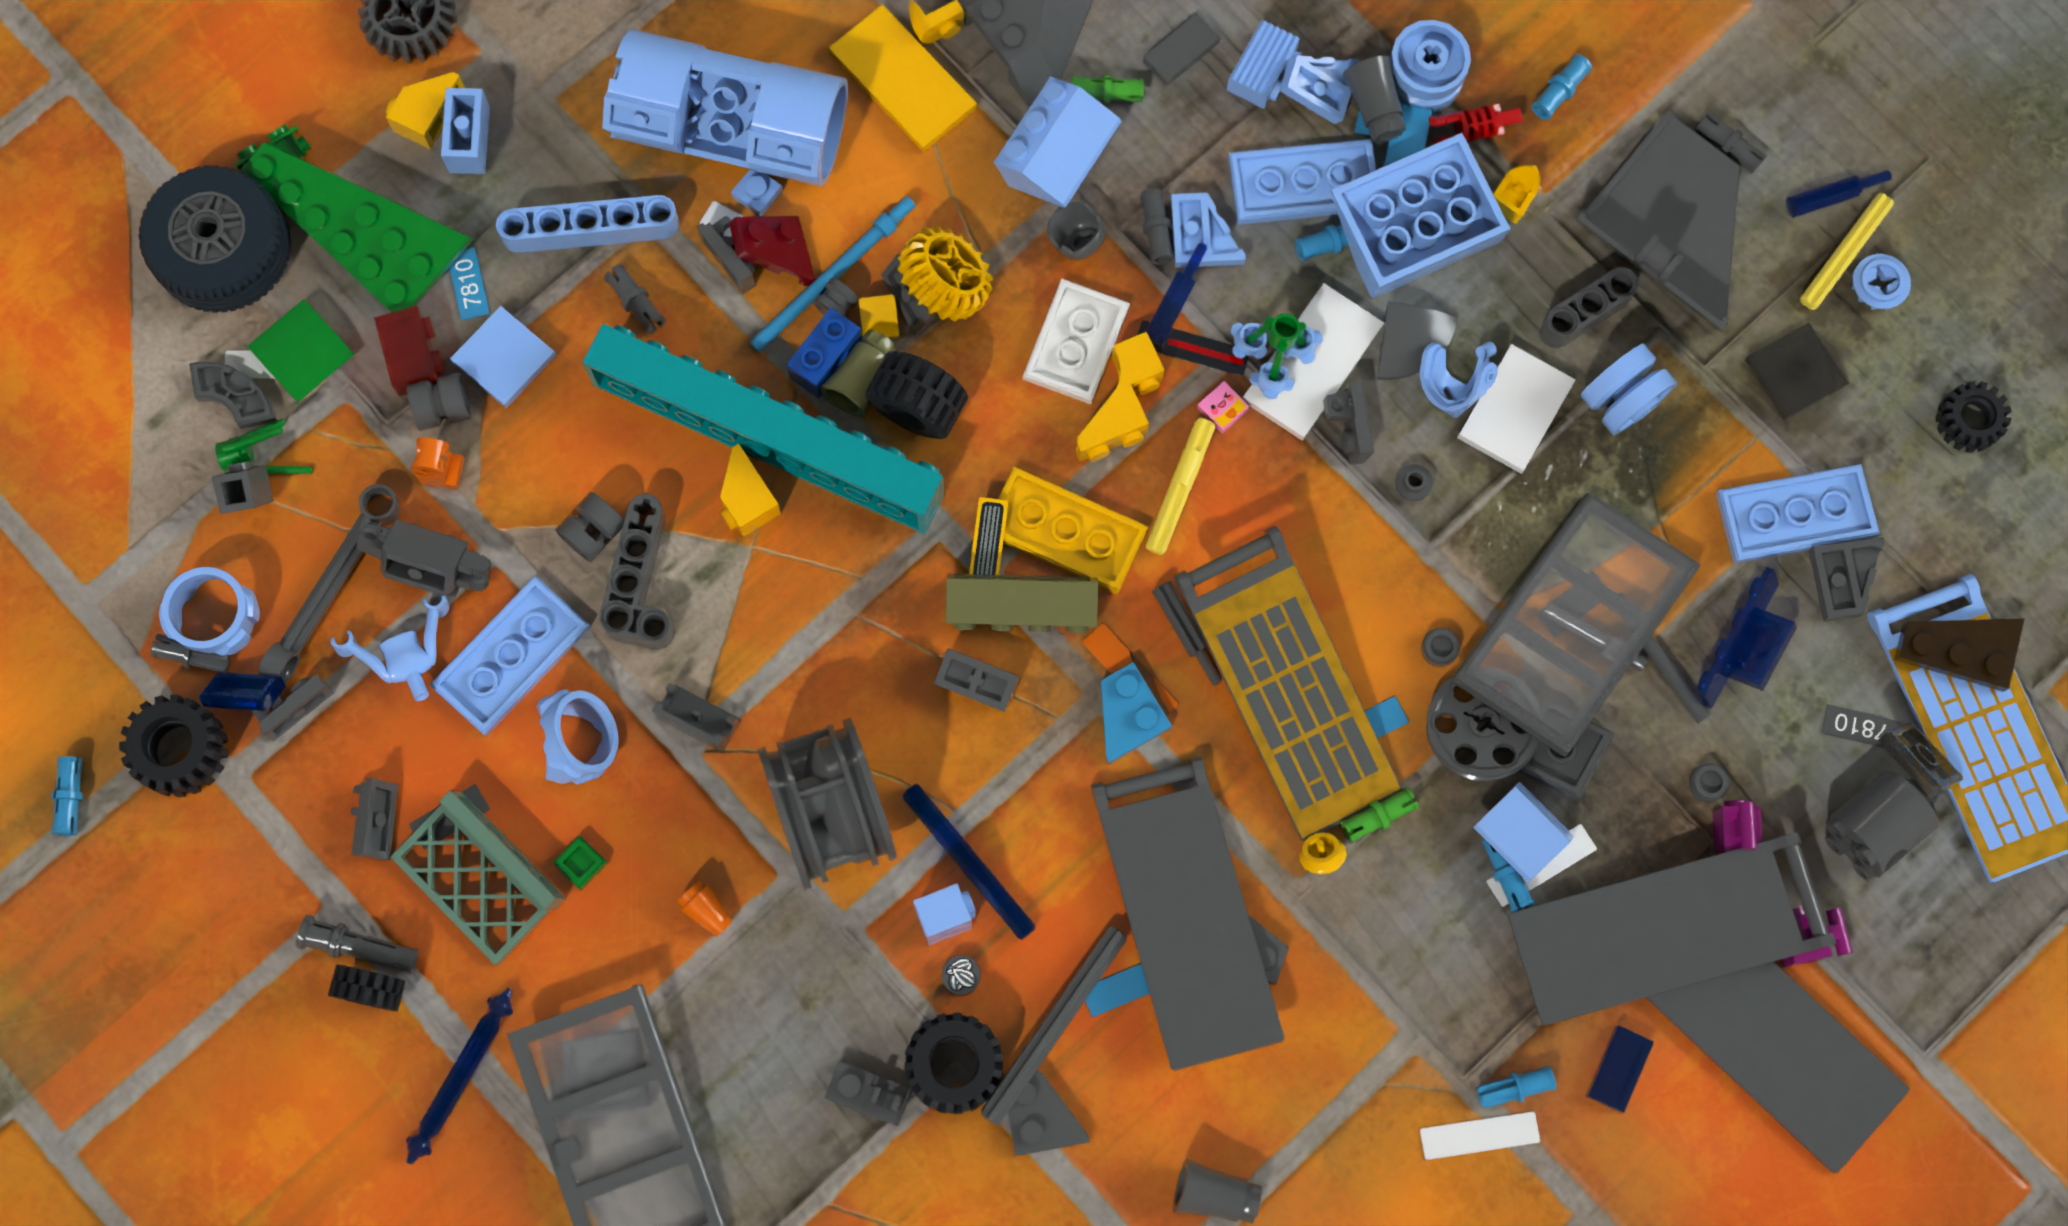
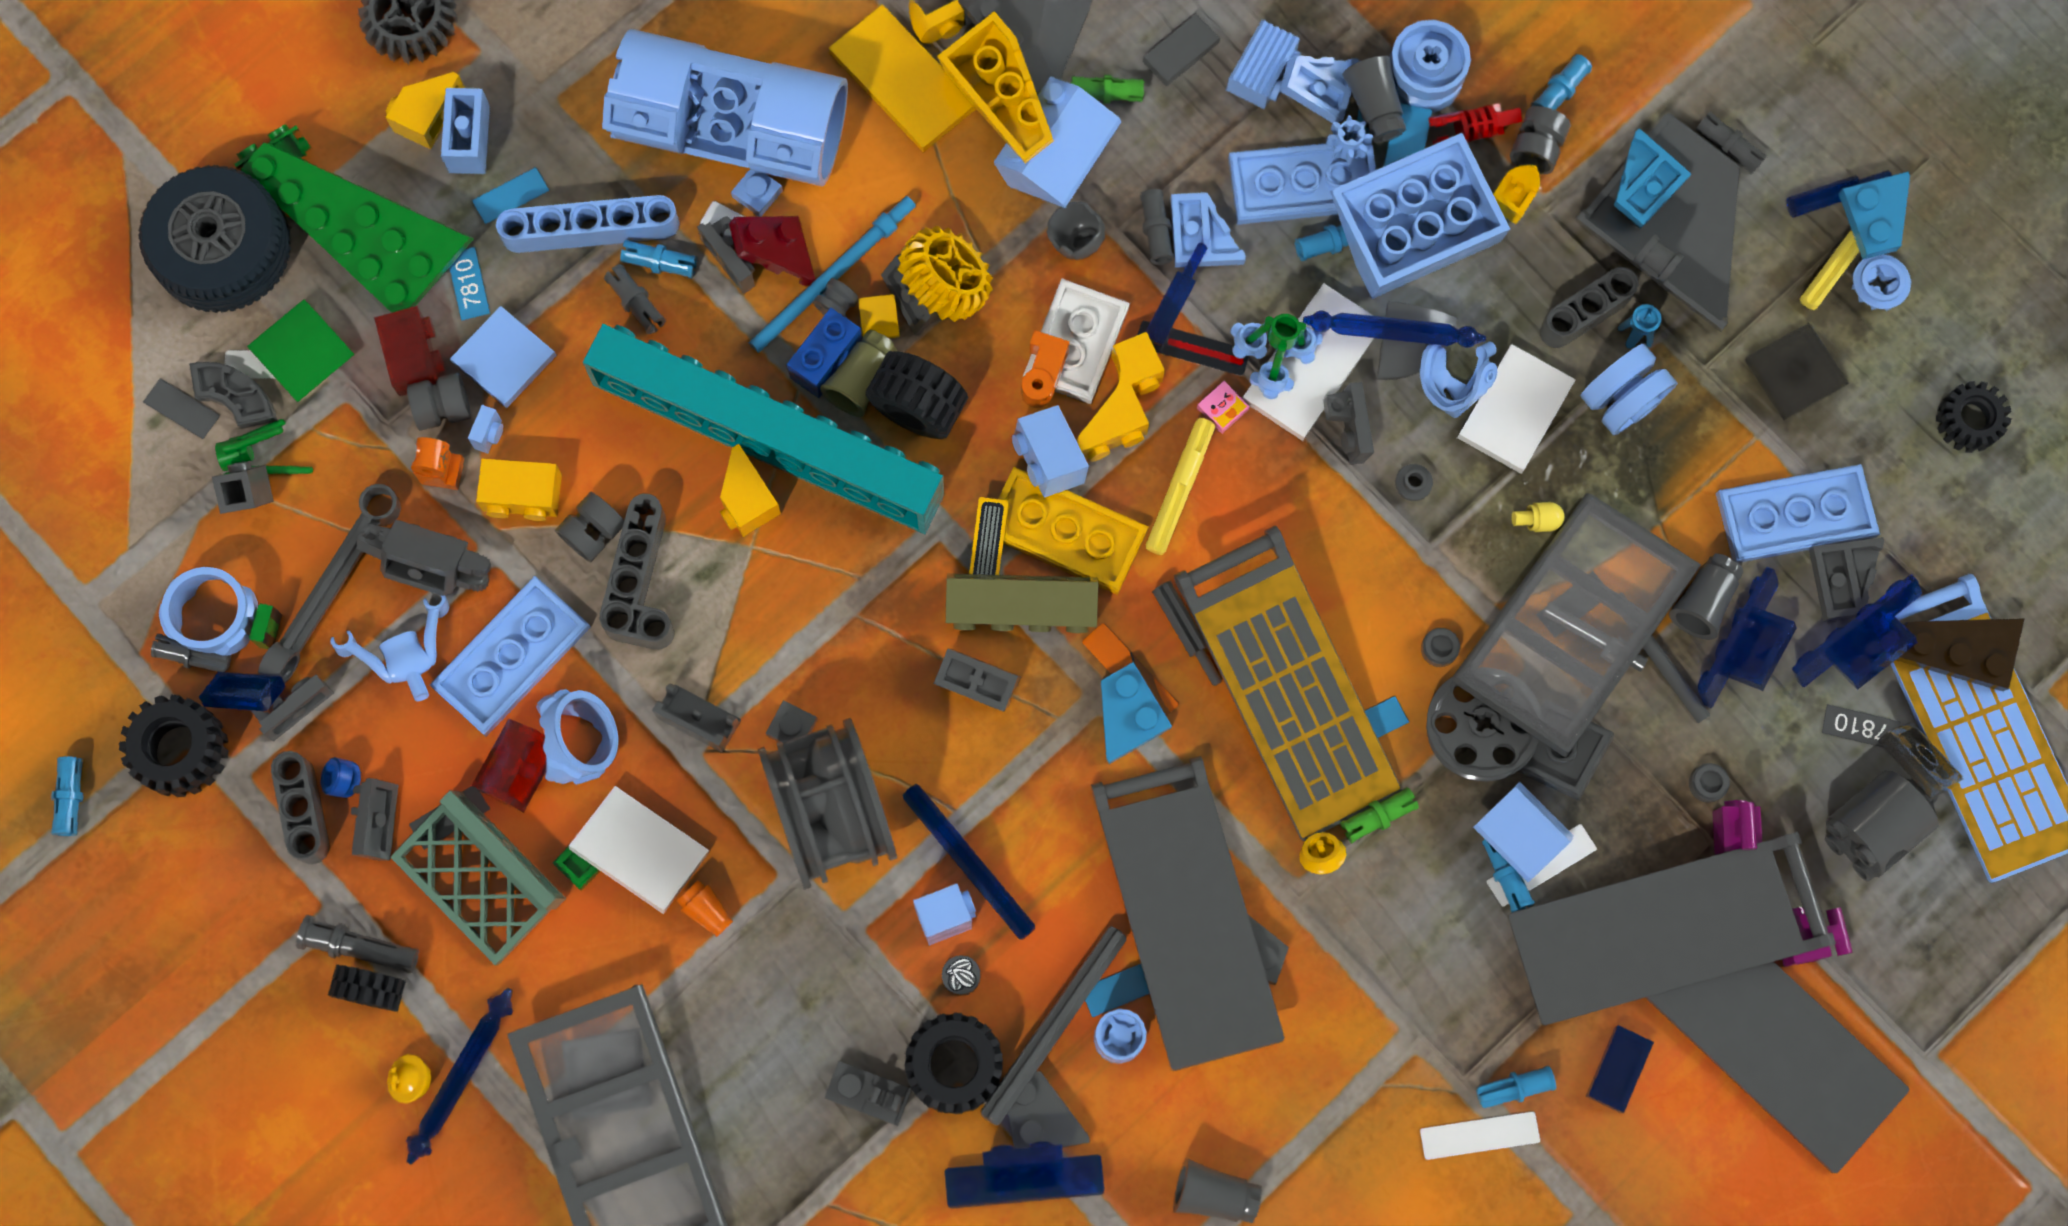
none -> dark grey sticker [143,378,220,439]
none -> green tile [249,603,283,649]
none -> dark grey beam [271,751,329,864]
none -> blue tile [321,757,361,798]
none -> yellow hat [387,1054,431,1103]
none -> light blue plate [468,405,503,454]
none -> clear red brick [471,718,546,813]
none -> dark azure sticker [472,167,550,224]
none -> yellow brick [476,459,562,521]
none -> white tile [569,786,709,914]
none -> dark azure pin [620,239,698,279]
none -> dark grey plate [765,700,818,743]
none -> yellow wedge [937,11,1054,164]
none -> clear blue bracket [945,1141,1105,1209]
none -> light blue brick [1012,405,1089,498]
none -> orange leg [1021,330,1070,408]
none -> light blue wheel [1094,1009,1146,1064]
none -> clear blue wheel [1303,310,1486,348]
none -> light blue gear [1326,116,1373,164]
none -> dark grey wheel [1509,106,1571,174]
none -> light yellow cylinder [1511,502,1565,532]
none -> dark azure wing [1614,128,1691,229]
none -> dark azure piece [1618,304,1661,349]
none -> dark grey plant [1669,553,1743,640]
none -> clear blue bracket [1792,574,1922,690]
none -> dark azure wing [1839,172,1910,260]

